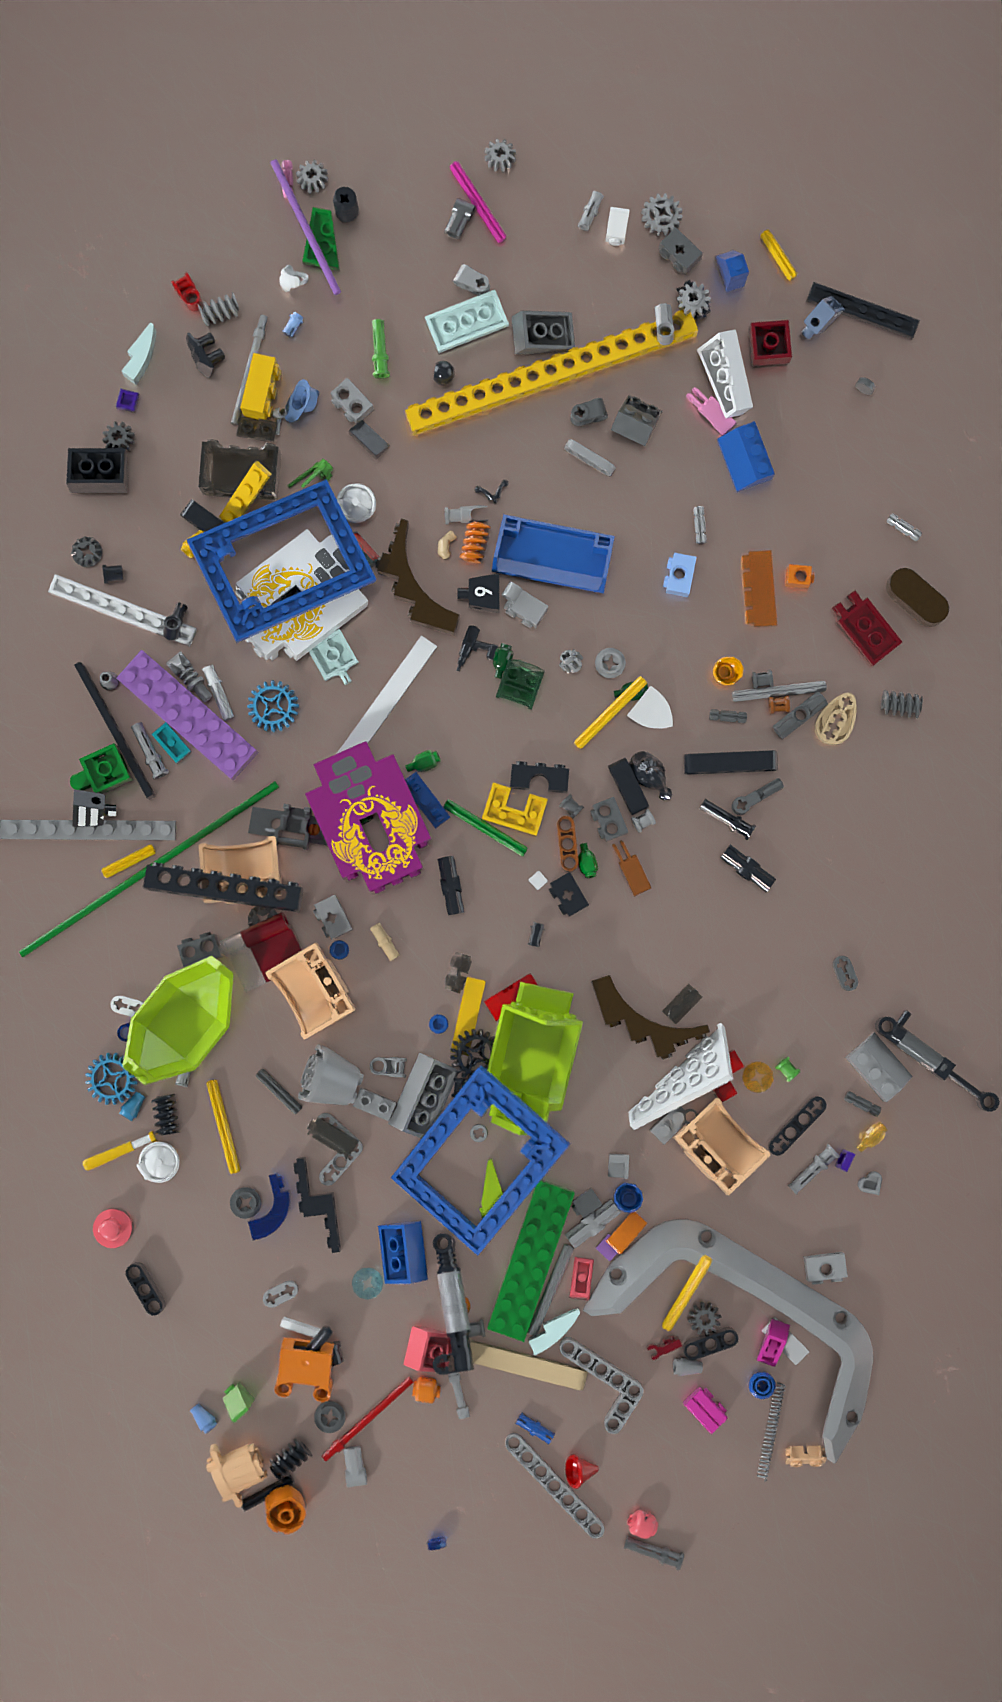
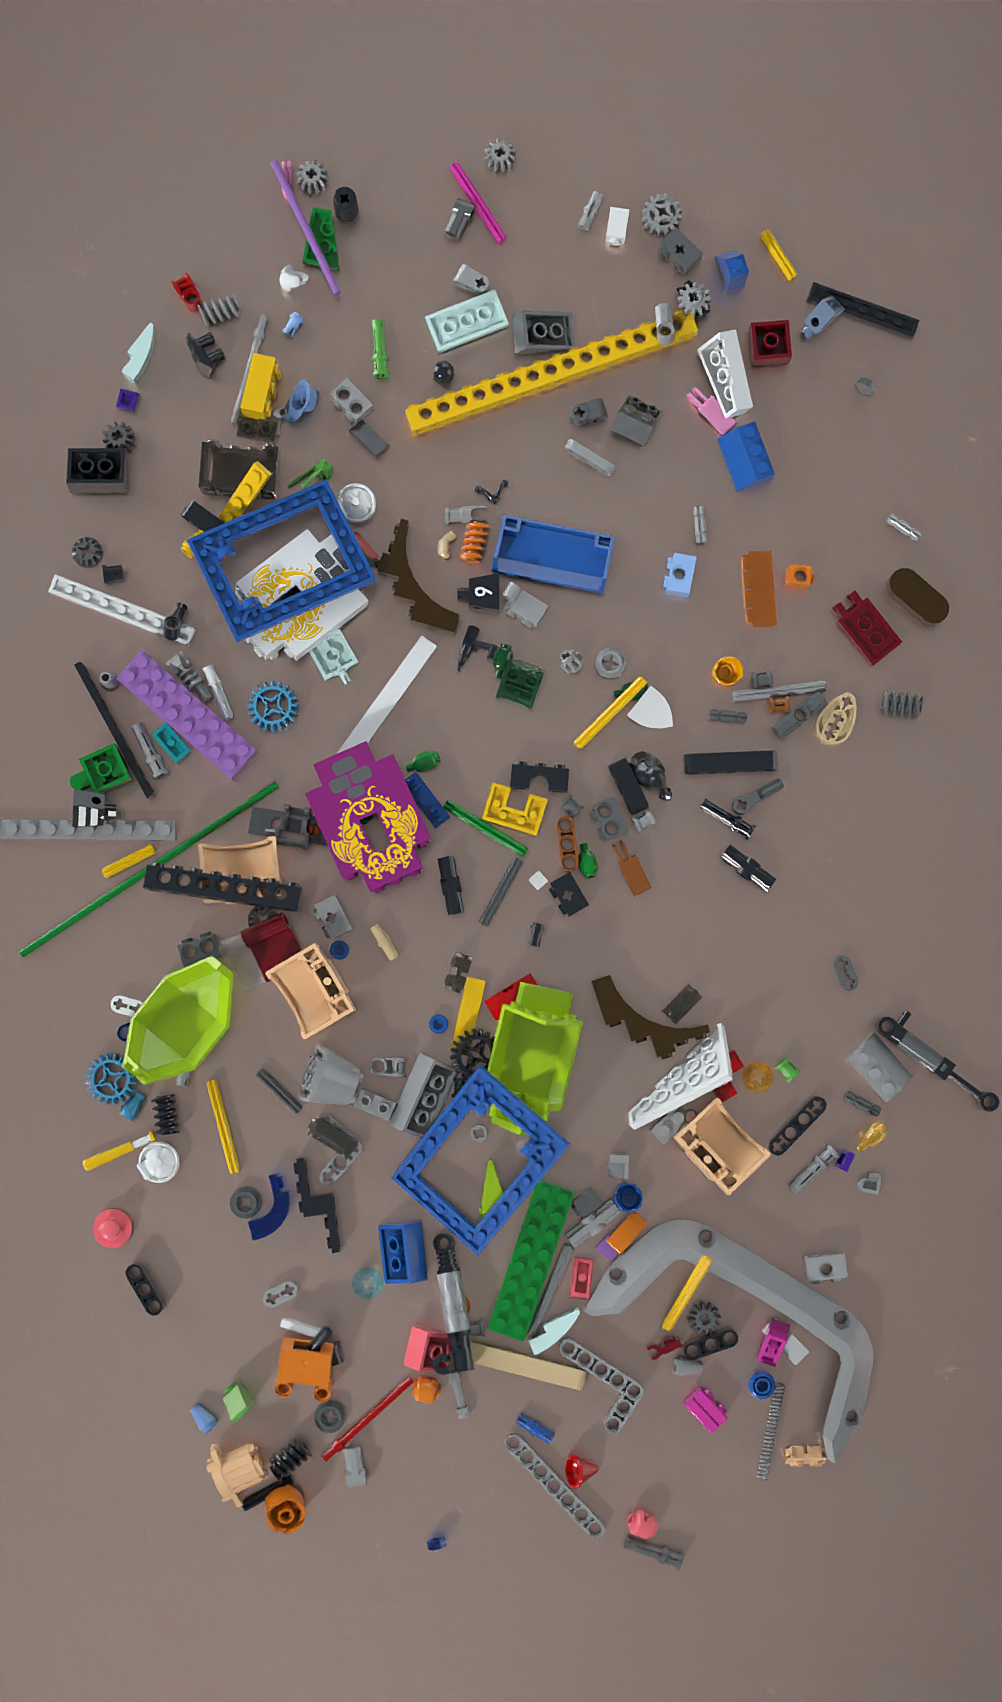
none -> dark grey axle [479,857,522,927]

